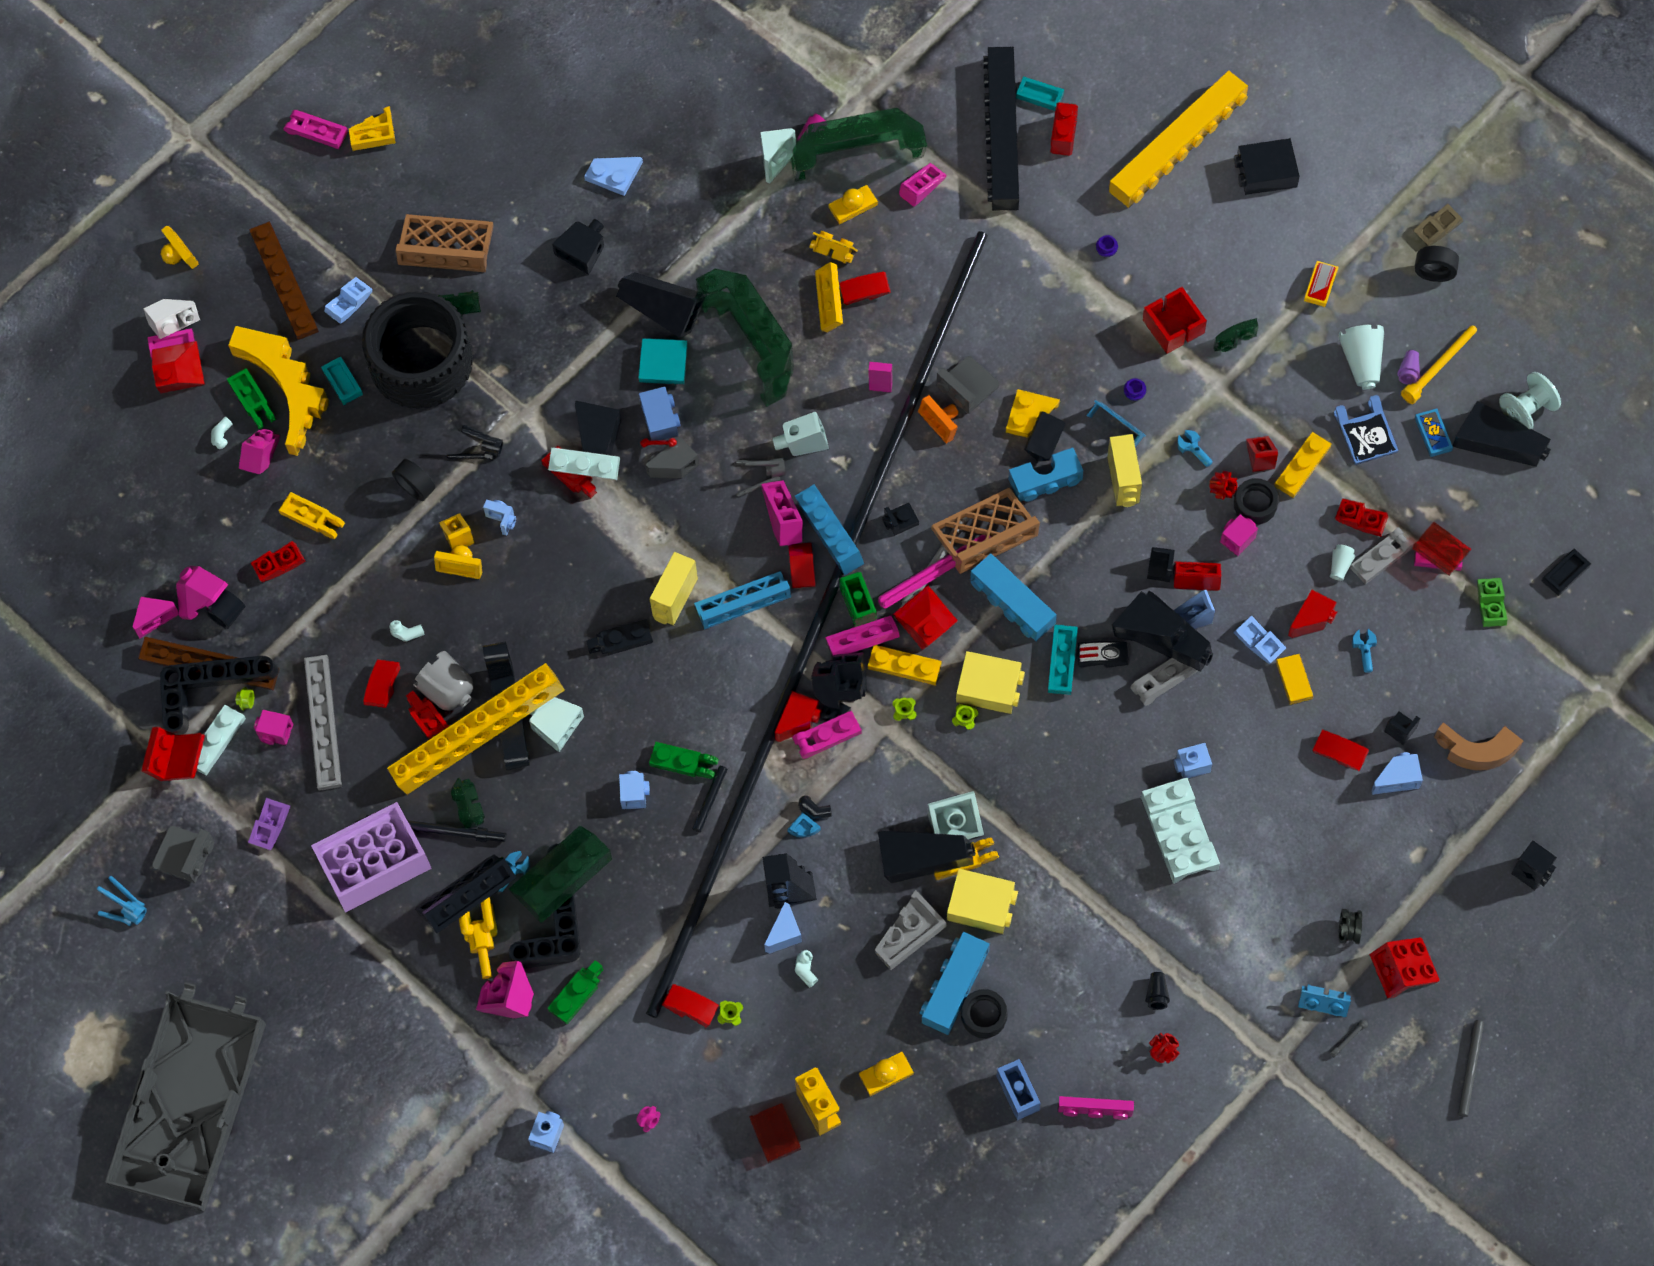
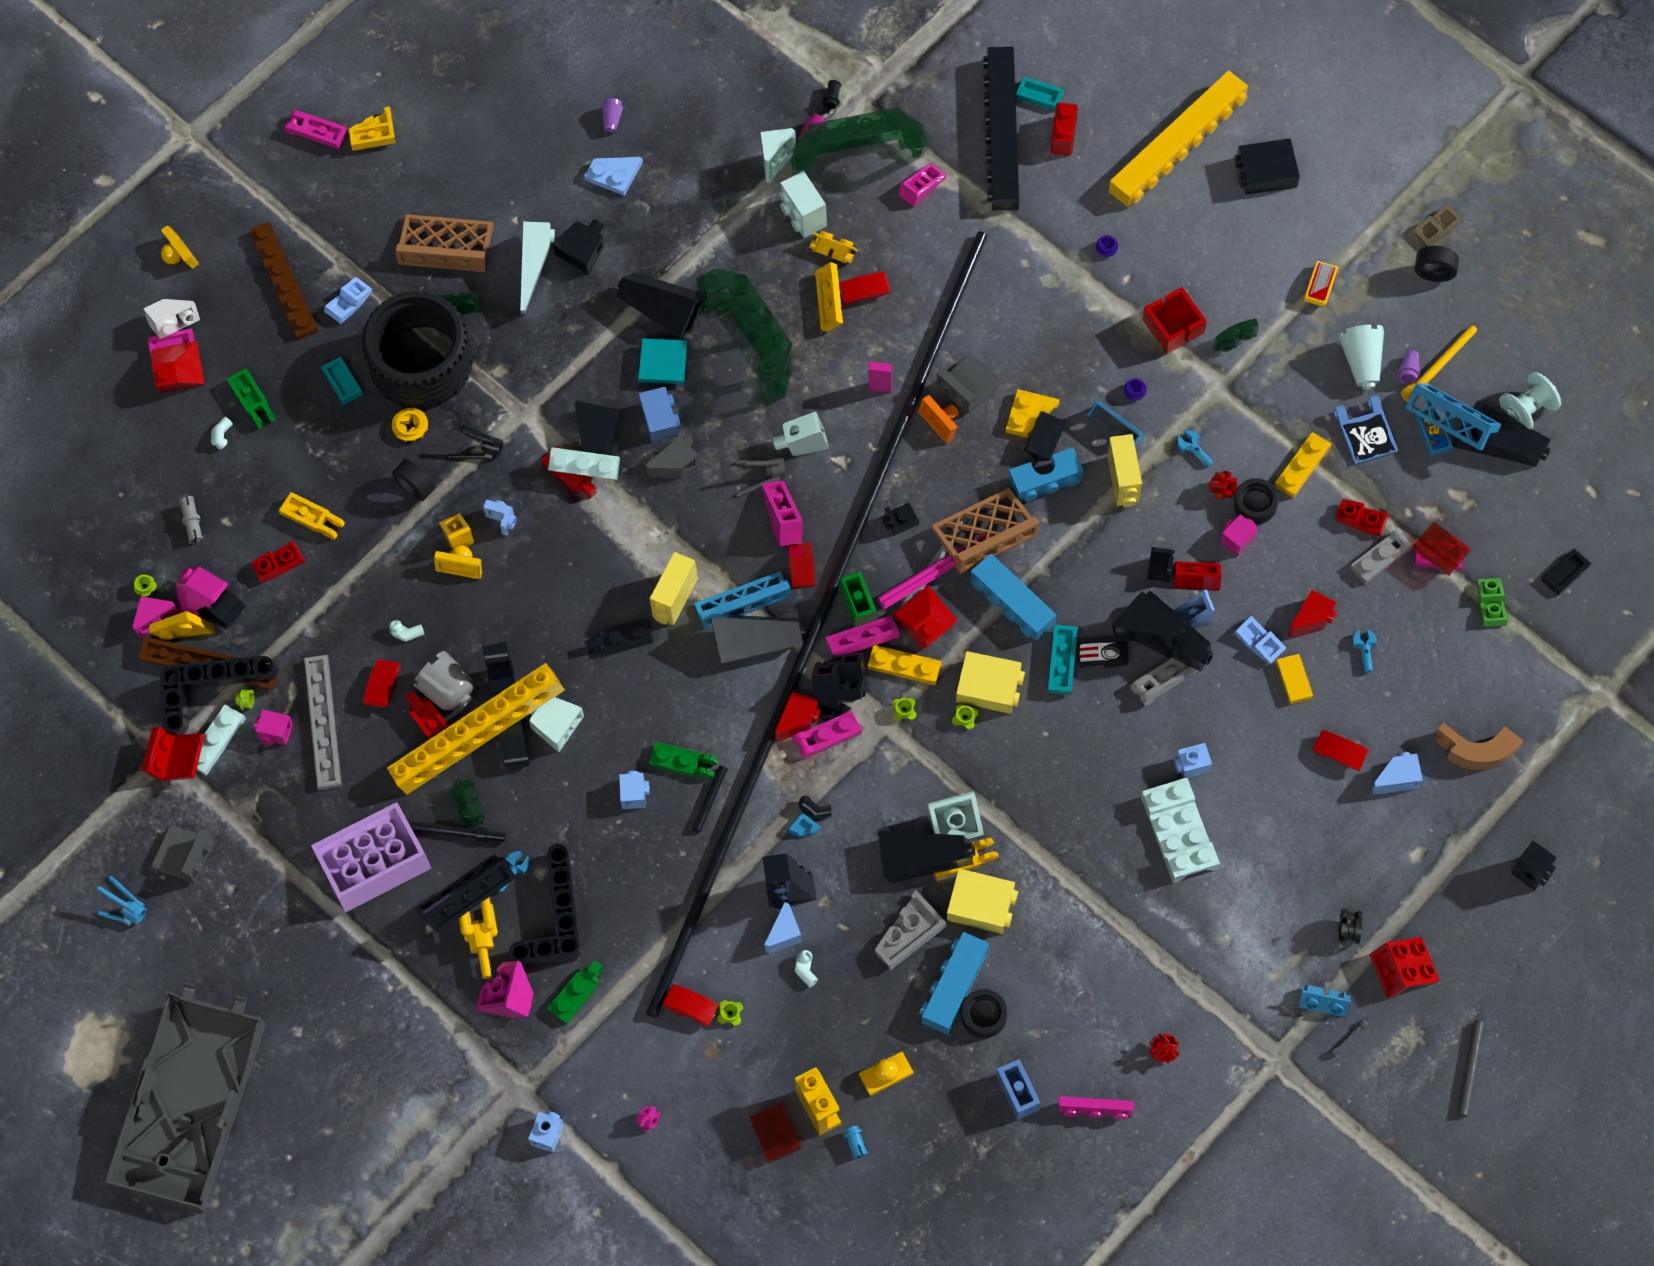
yellow arch [228,326,329,456] -> none
dark pink slope [239,429,280,474] -> none
medium lavender slope [248,798,290,850] -> none
clear green slope [509,826,612,923] -> none
red hinge [640,438,677,448] -> none
dark azure brick [795,484,864,575] -> none
yellow tile [829,185,878,224] -> none
black cone [1145,972,1170,1010] -> none
red slope [1246,436,1278,472] -> none
light aqua cone [1330,545,1355,581] -> none
black panel [1384,711,1421,745] -> none
none -> lime plate [134,575,157,597]
none -> yellow wing [149,611,215,640]
none -> light grey pin [179,496,203,544]
none -> yellow gear [392,408,428,443]
none -> light aqua wedge [520,222,555,314]
none -> medium lavender cone [602,98,623,133]
none -> black slope [710,614,806,664]
none -> light aqua brick [779,171,827,238]
none -> black pin [823,80,841,109]
none -> dark azure pin [843,1126,868,1159]
none -> dark azure fence [1406,383,1501,450]

